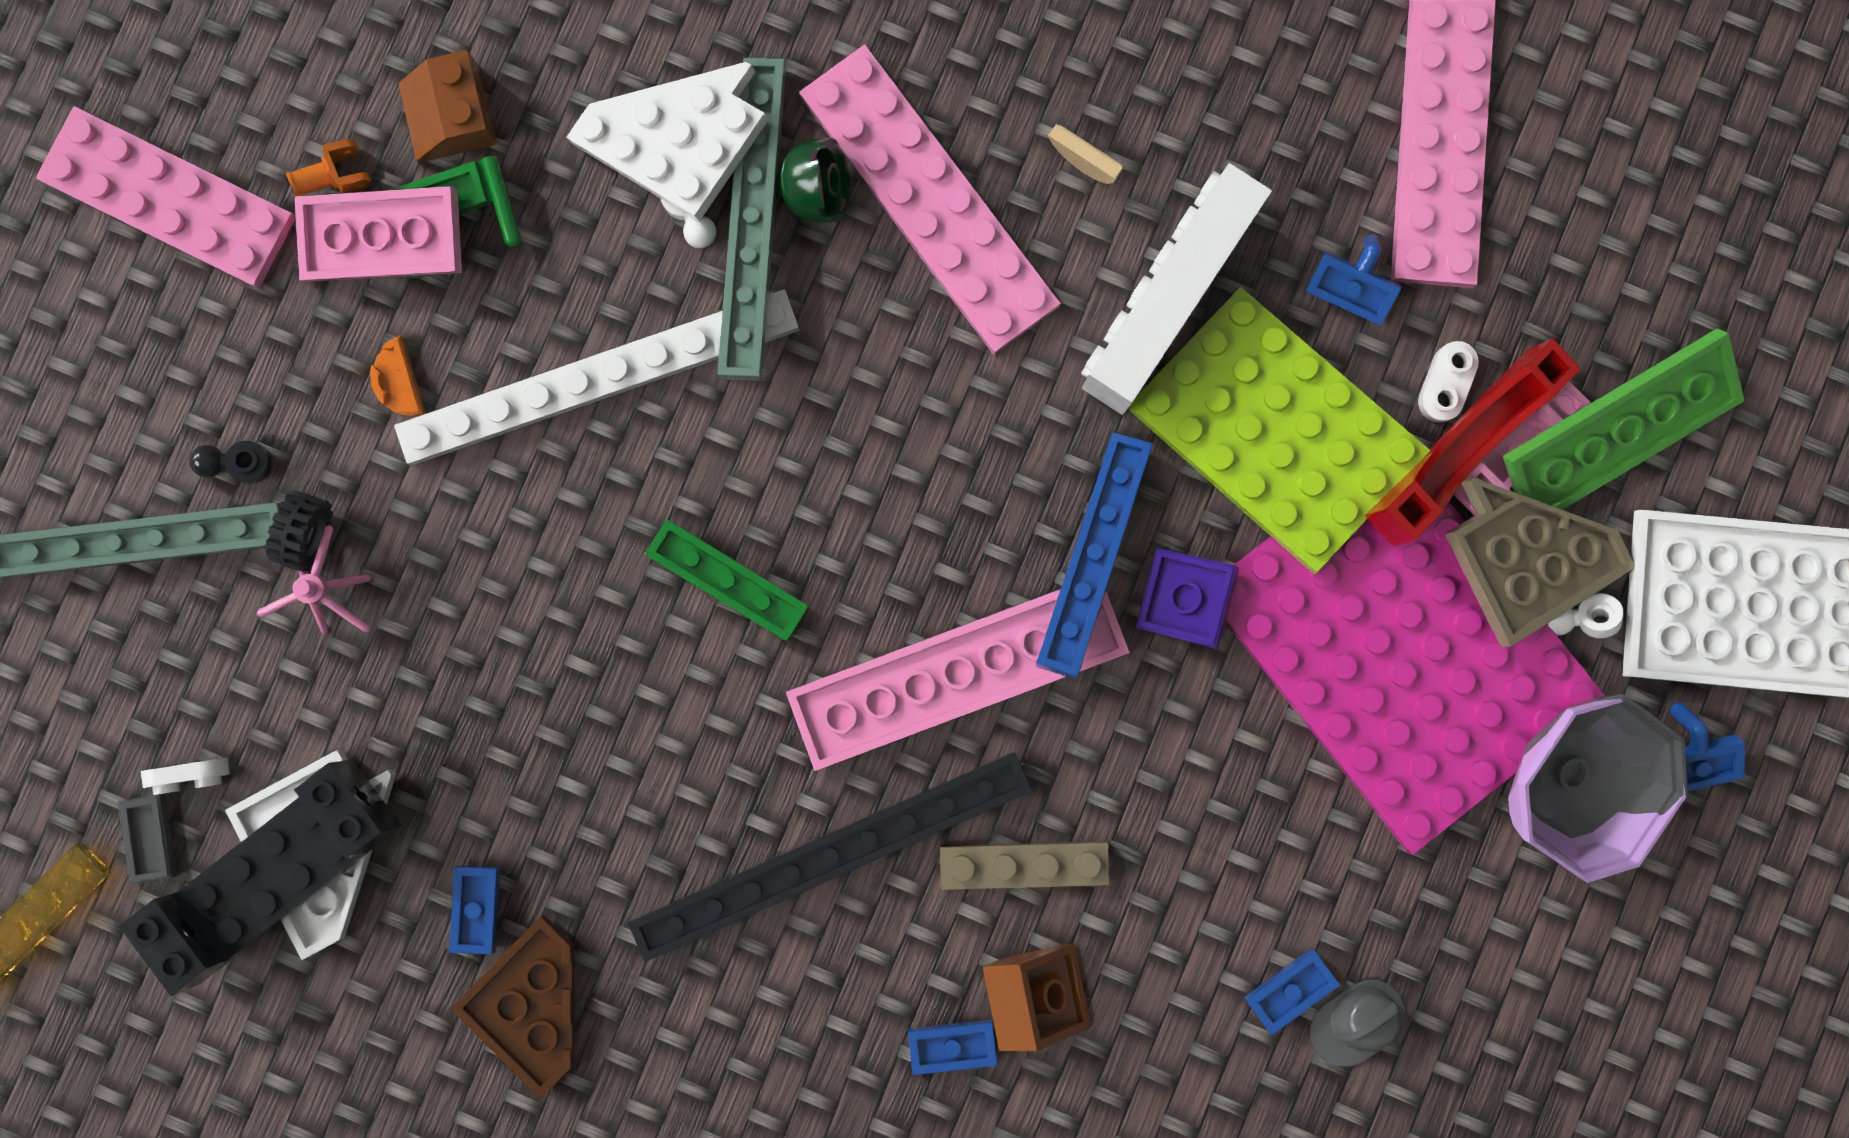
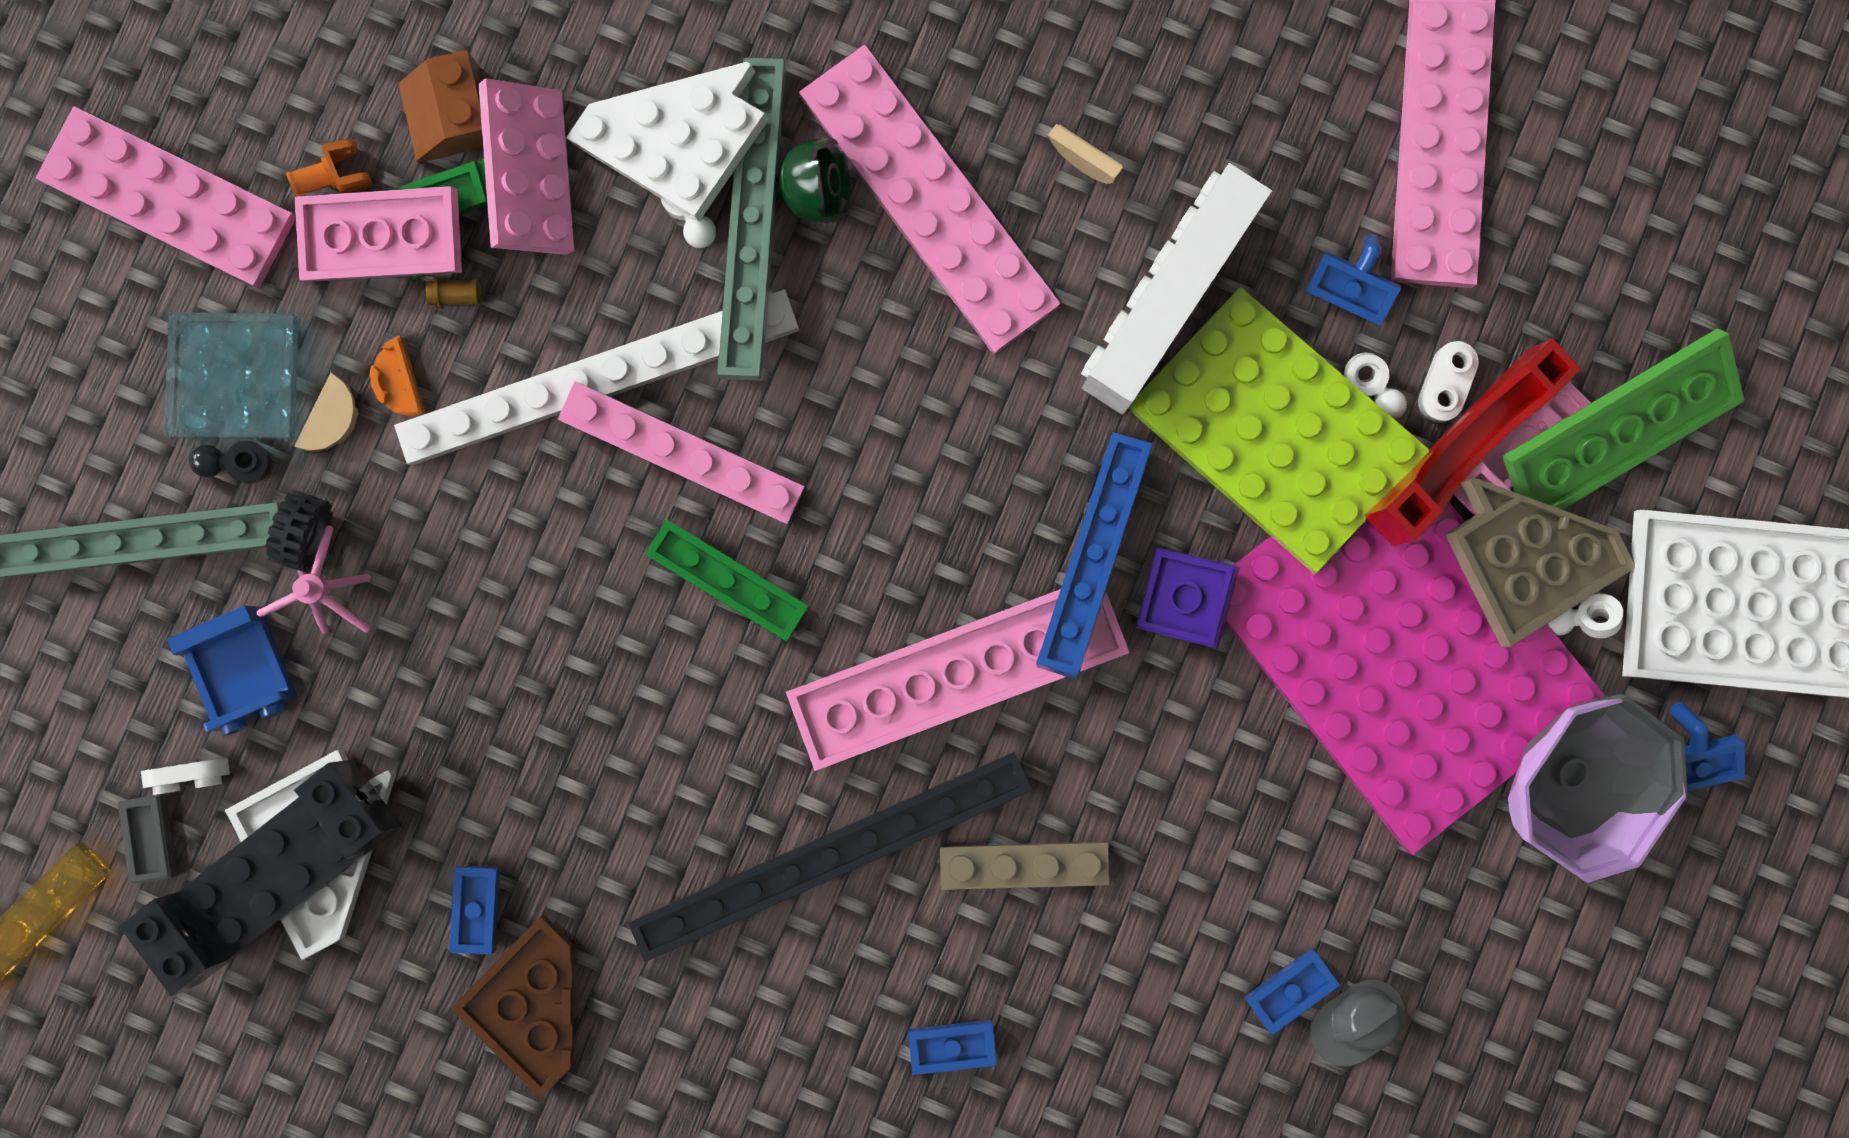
dark orange slope [982,944,1092,1051] -> none
none -> clear light blue plate [164,313,299,440]
none -> blue panel [166,605,298,736]
none -> tan tile [294,373,358,452]
none -> pearl gold pin [426,276,481,309]
none -> bright pink plate [479,78,574,255]
none -> bright pink plate [557,381,805,524]
none -> white plate [1344,352,1407,420]

